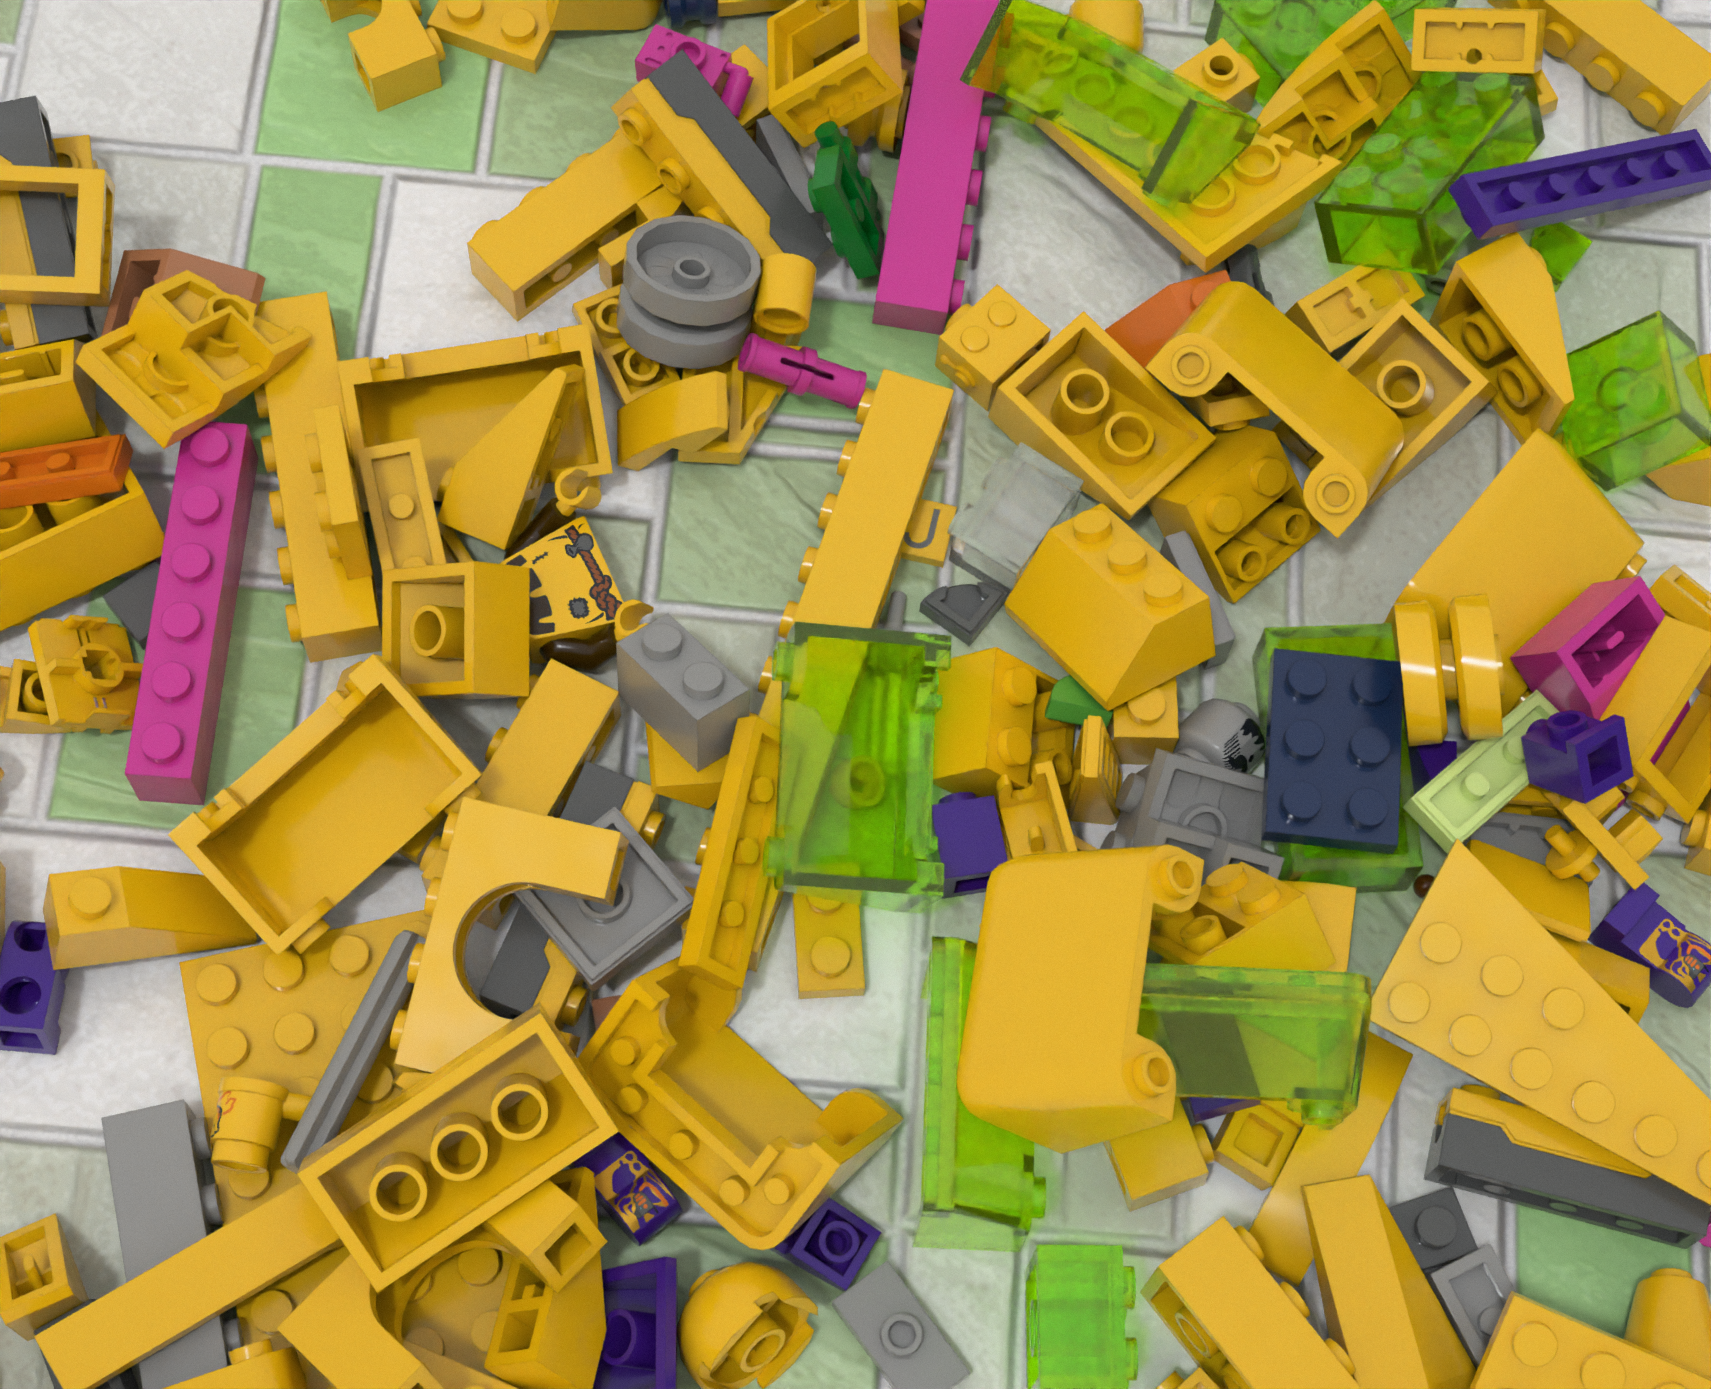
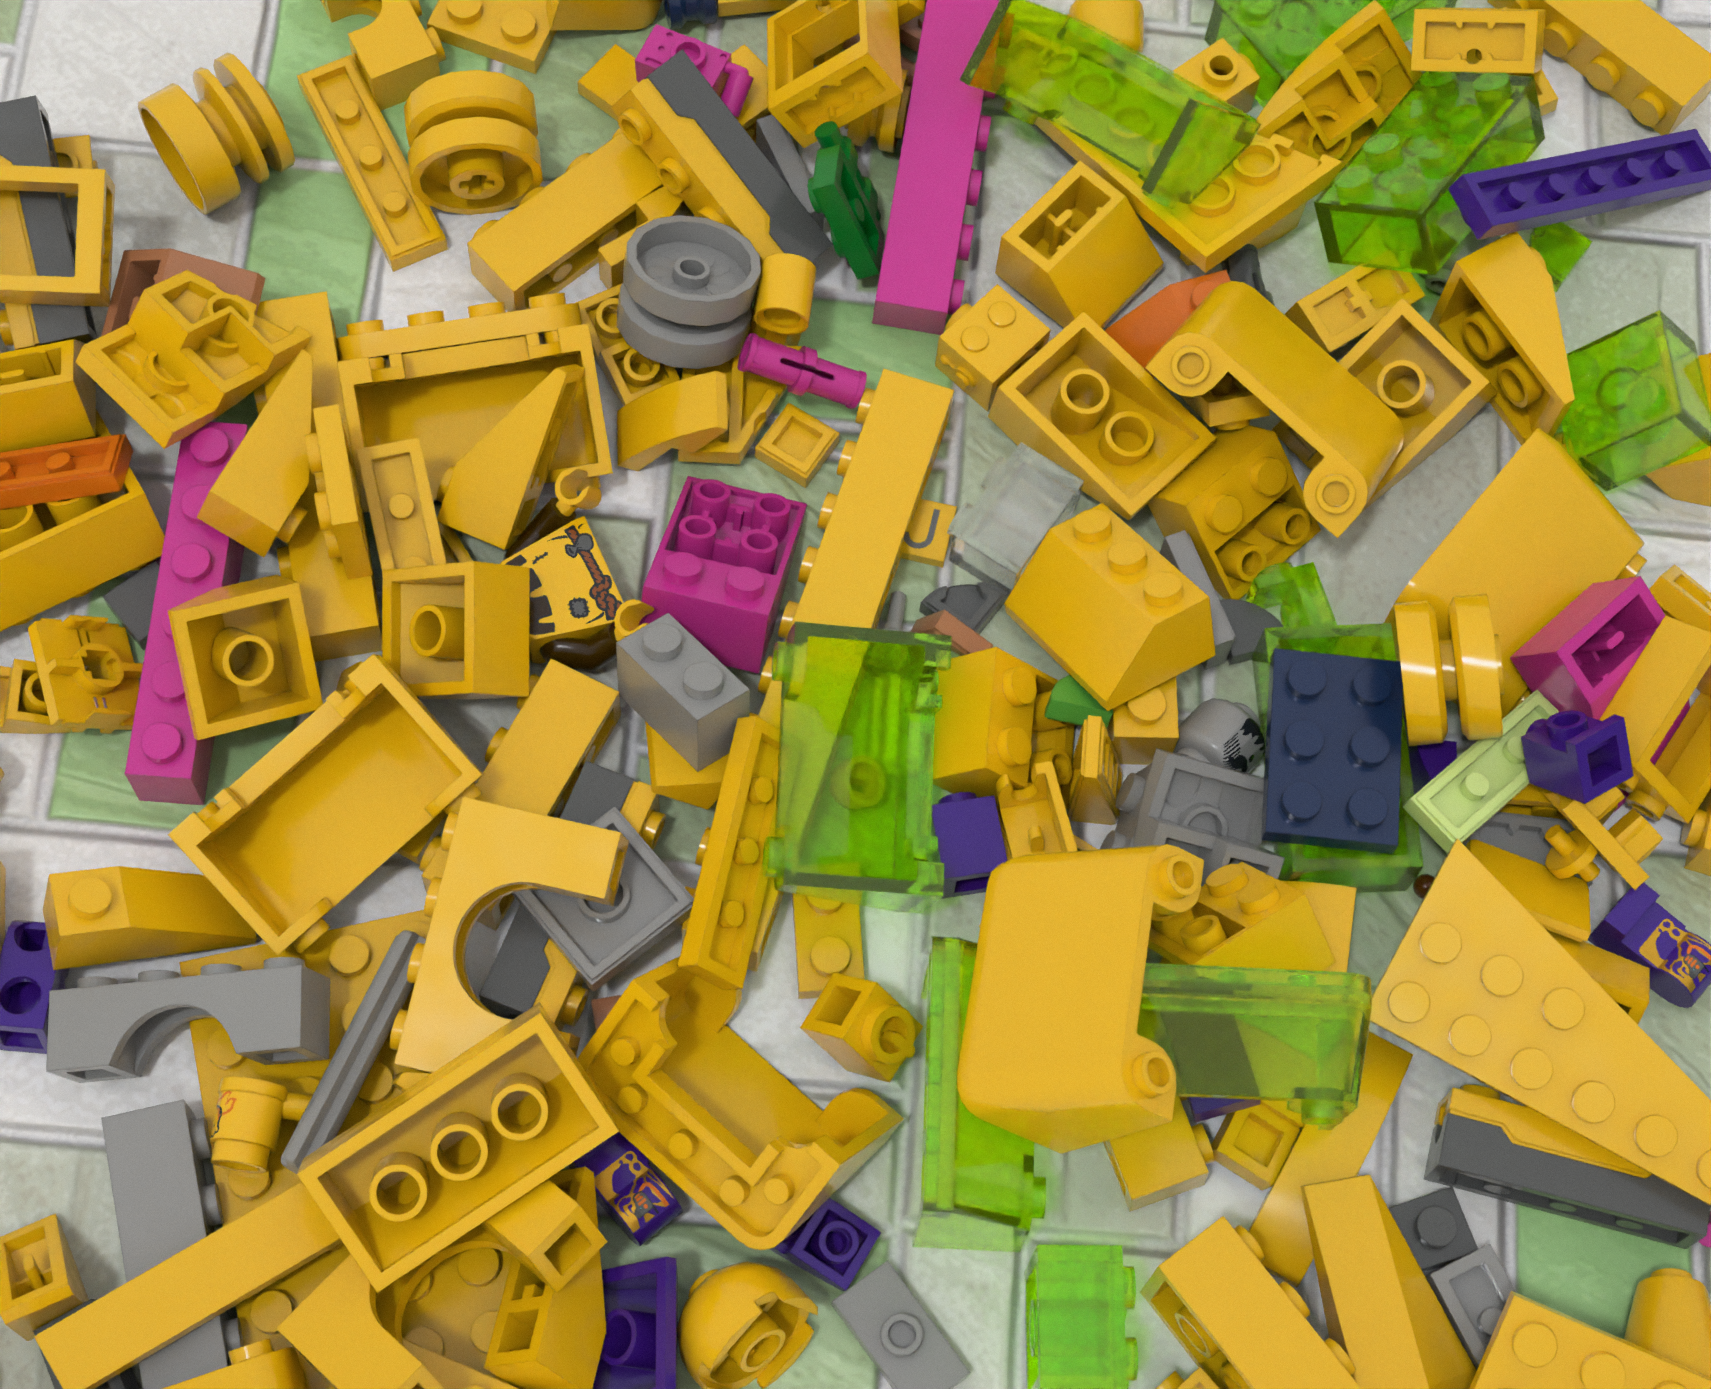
none -> light grey arch [46,957,330,1083]
none -> yellow wheel [138,52,295,215]
none -> yellow slope [167,575,323,740]
none -> yellow slope [196,349,313,558]
none -> yellow tile [297,55,448,272]
none -> yellow plate [336,293,582,361]
none -> yellow wheel [404,70,543,215]
none -> yellow tile [578,44,639,121]
none -> dark pink slope [639,476,807,674]
none -> yellow tile [755,402,840,488]
none -> yellow brick [800,972,923,1083]
none -> nougat tile [908,609,993,656]
none -> yellow slope [995,160,1164,329]
none -> dark grey tile [1219,599,1292,665]
none -> clear neon green bracket [1245,562,1339,654]

